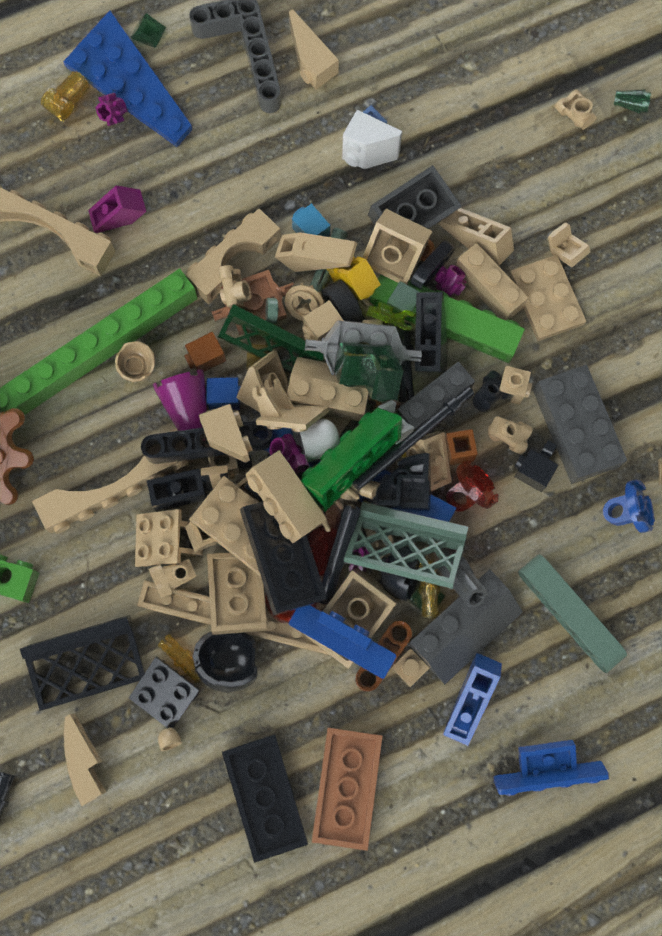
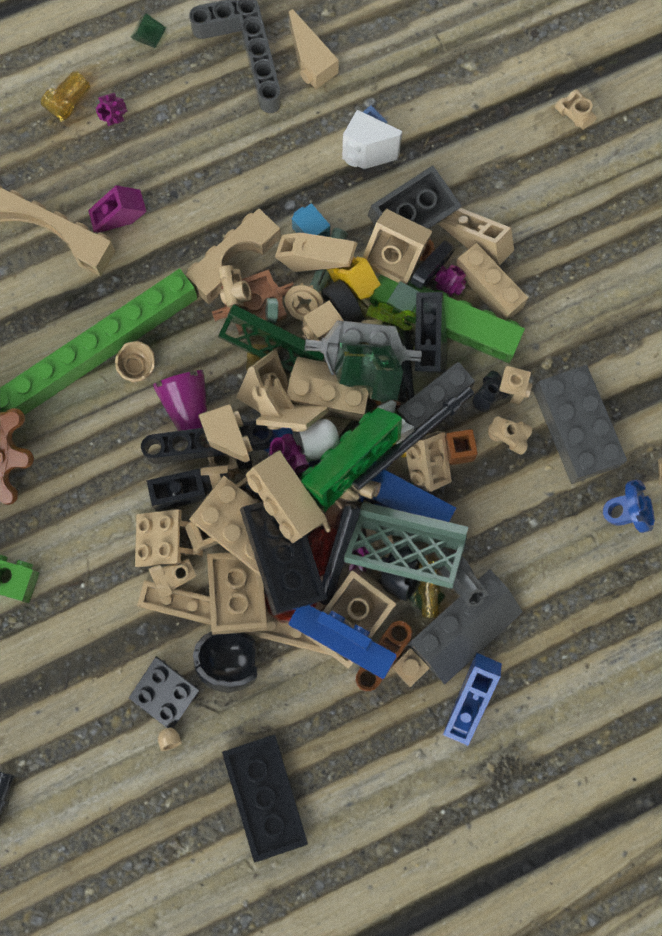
black fence [20,615,145,711] -> none
tan arch [32,428,193,534] -> none
blue wing [63,11,192,147] -> none
tan slope [64,714,106,806] -> none
clear yellow pin [157,633,200,684] -> none
dark orange brick [184,331,226,372] -> none
blue brick [207,377,241,410] -> none
nougat plate [312,728,382,851] -> none
black brick [373,453,431,510] -> none
clear red tile [446,460,499,512] -> none
blue bracket [493,740,609,795] -> none
tan plate [509,255,587,341] -> none
black brick [514,440,559,492] -> none
sand green beam [518,554,627,673] -> none
tan bracket [548,222,590,267] -> none
clear green cone [614,89,652,114] -> none

